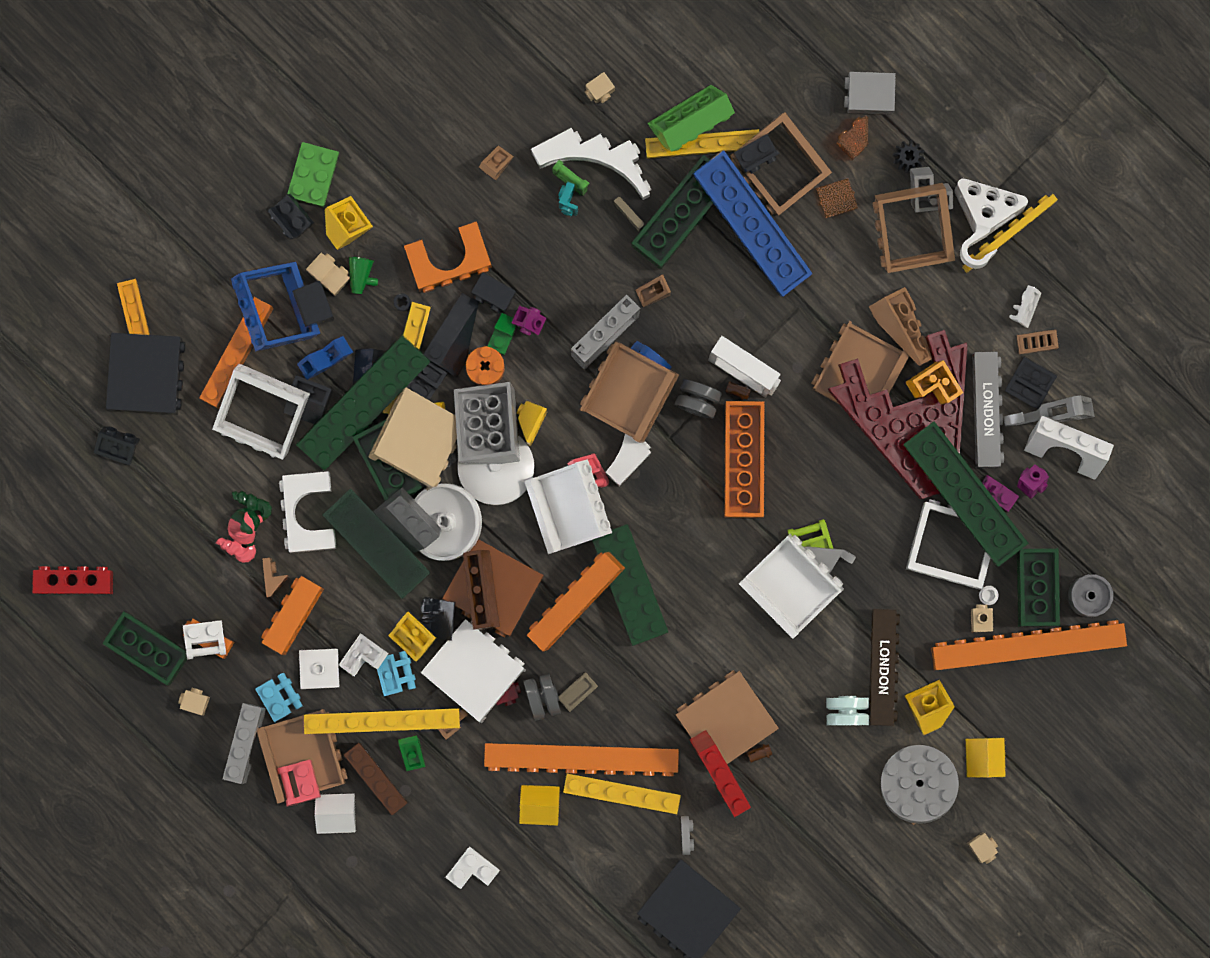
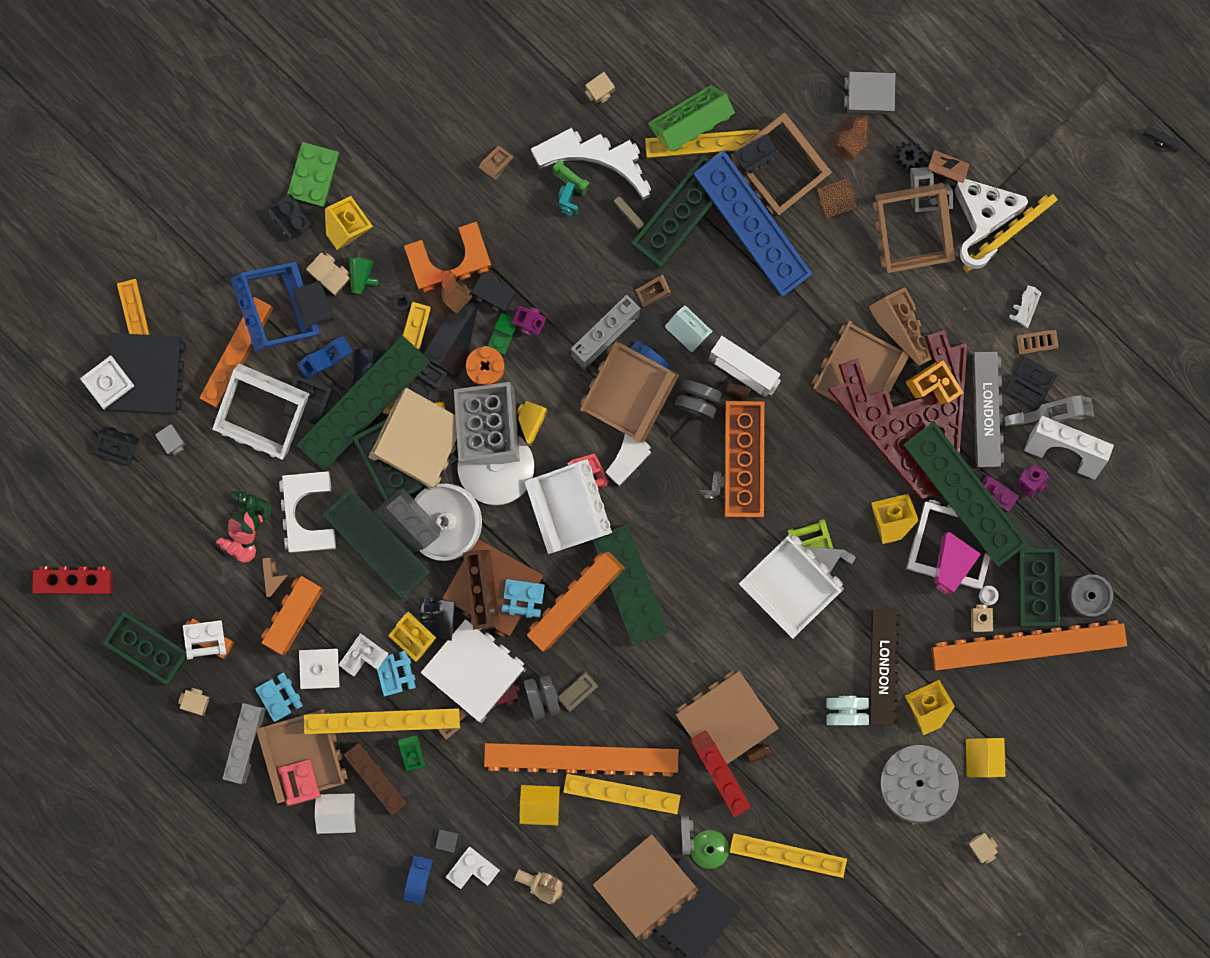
none -> white plate [80,355,135,409]
none -> light grey brick [155,424,186,456]
none -> blue brick [403,856,433,904]
none -> dark grey tile [435,829,459,853]
none -> clear orange slope [441,269,472,314]
none -> medium azure plate [502,579,545,618]
none -> tan piece [514,869,563,905]
none -> medium nougat panel [593,834,698,941]
none -> light aqua panel [665,306,713,352]
none -> bright green dish [691,830,729,869]
none -> clear bracket [700,471,725,499]
none -> yellow plate [729,833,847,878]
none -> yellow slope [871,494,918,544]
none -> nougat tile [928,150,969,183]
none -> dark pink slope [934,532,980,594]
none -> black plate [1142,126,1182,152]

